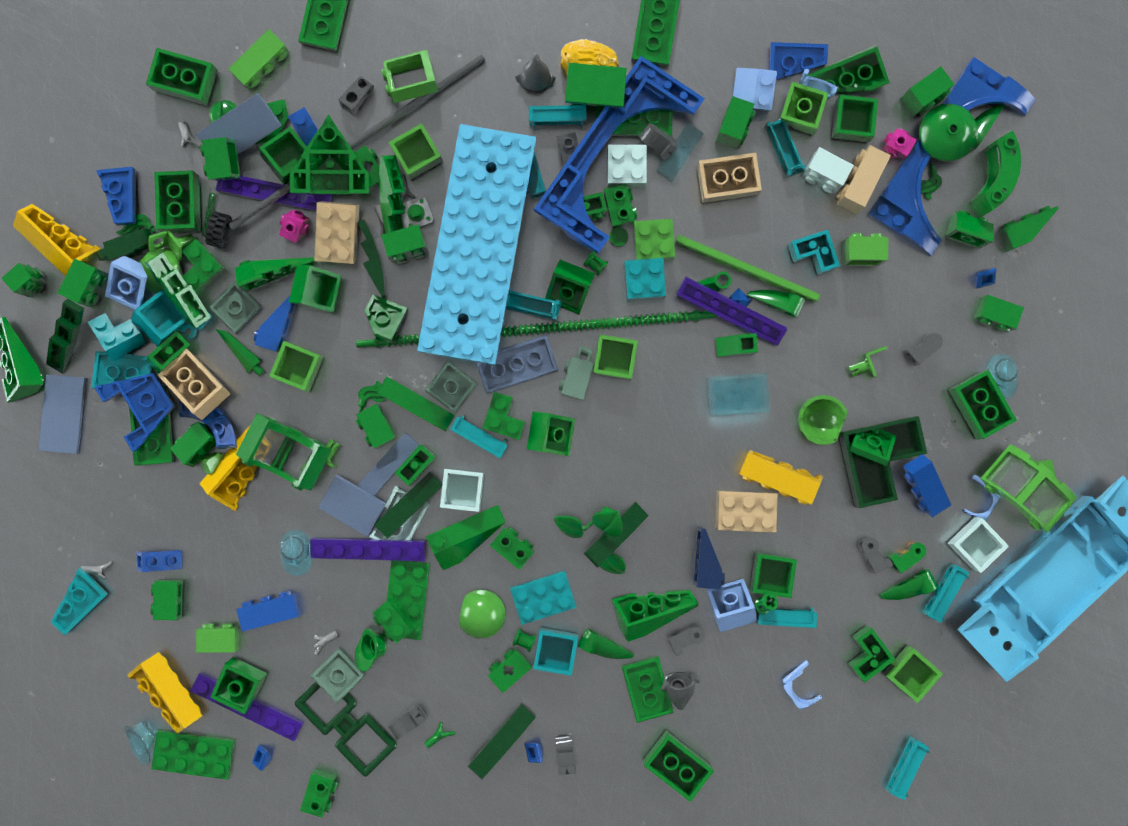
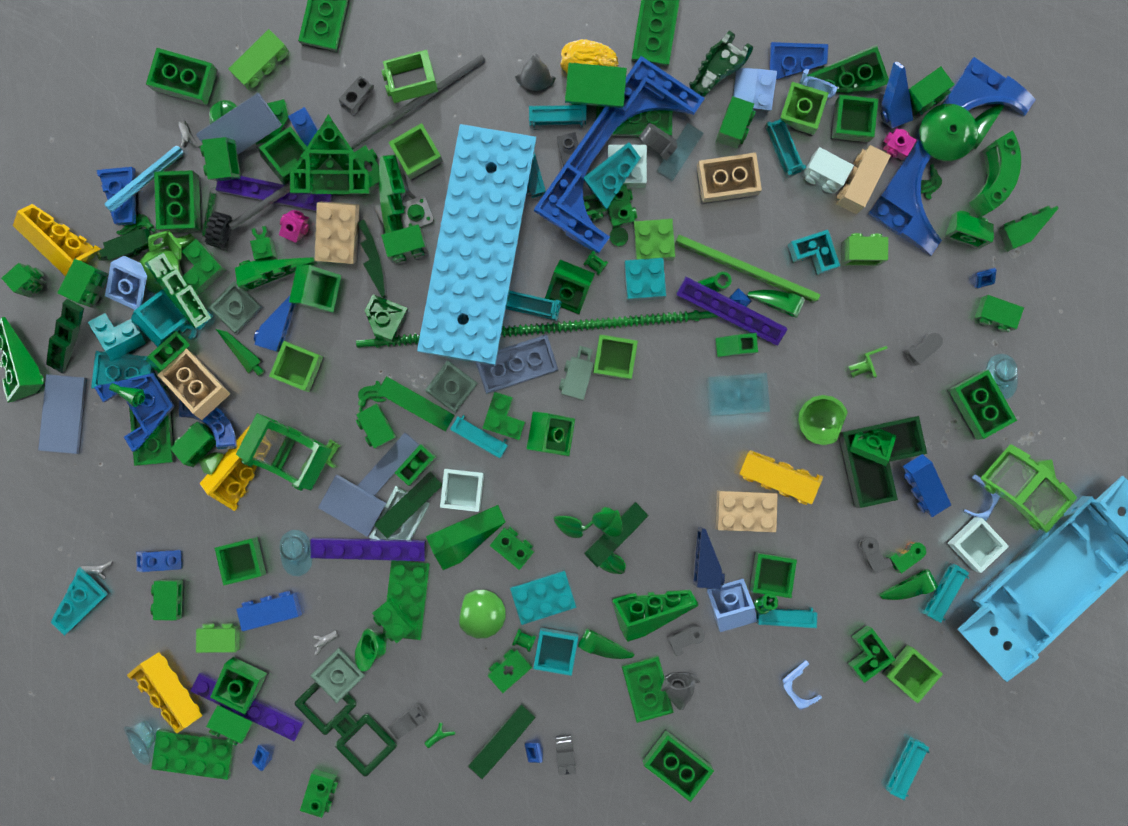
none -> medium azure axle [104,146,184,212]
none -> green cone [109,383,145,407]
none -> green brick [206,705,254,746]
none -> green piece [214,537,266,586]
none -> green brick [250,226,278,261]
none -> teal wing [582,142,641,209]
none -> dark green animal [689,30,753,97]
none -> blue slope [881,62,913,128]

